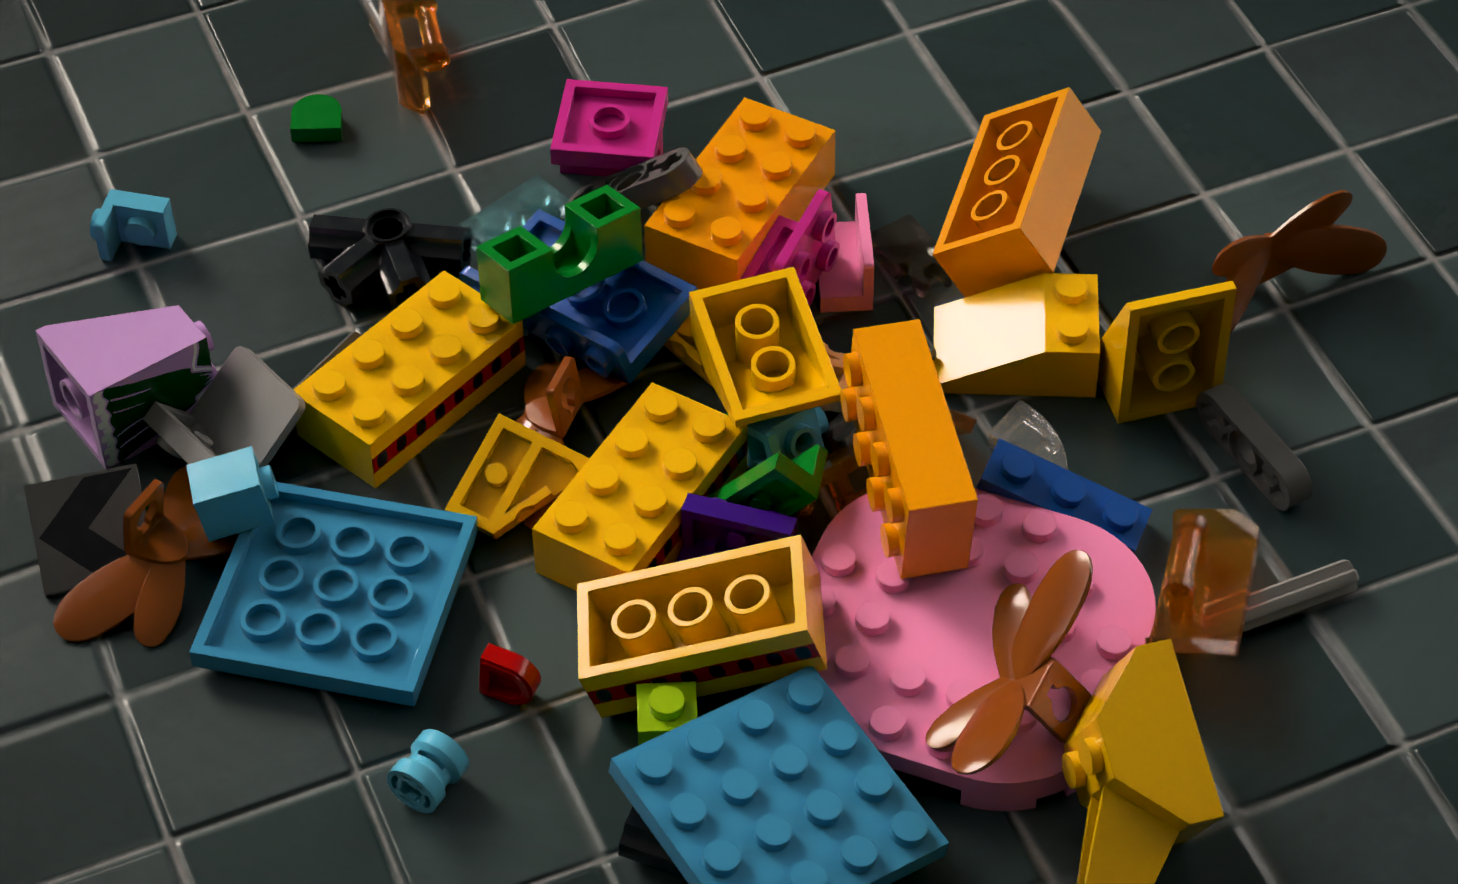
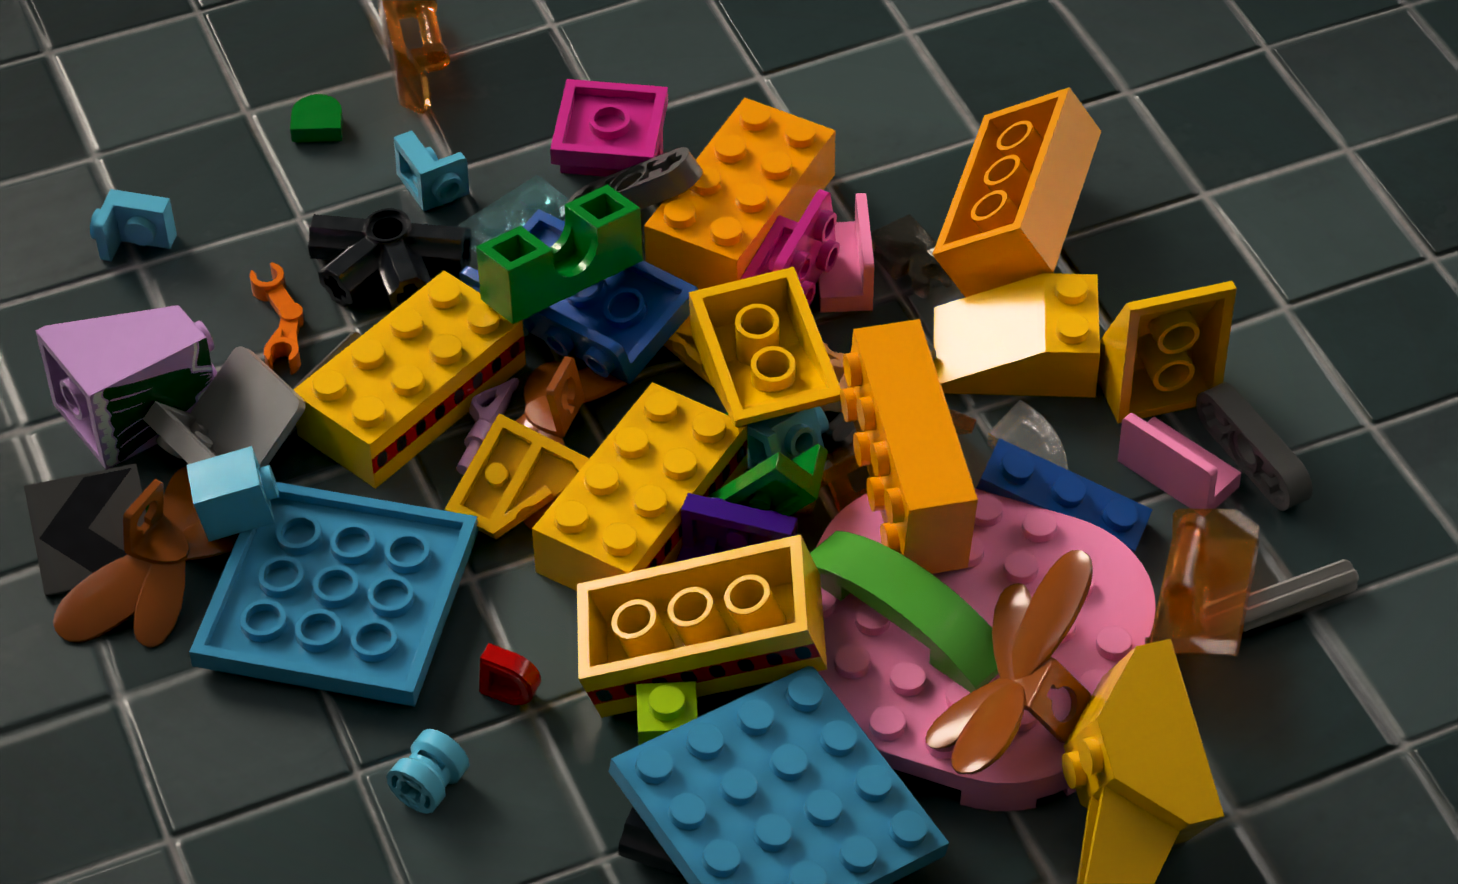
dark orange piece [1212,190,1387,334] -> none
none -> orange piece [249,262,304,375]
none -> medium azure bracket [394,130,469,212]
none -> lavender hand [456,378,519,475]
none -> bright green slope [810,531,999,693]
none -> bright pink panel [1118,413,1241,518]

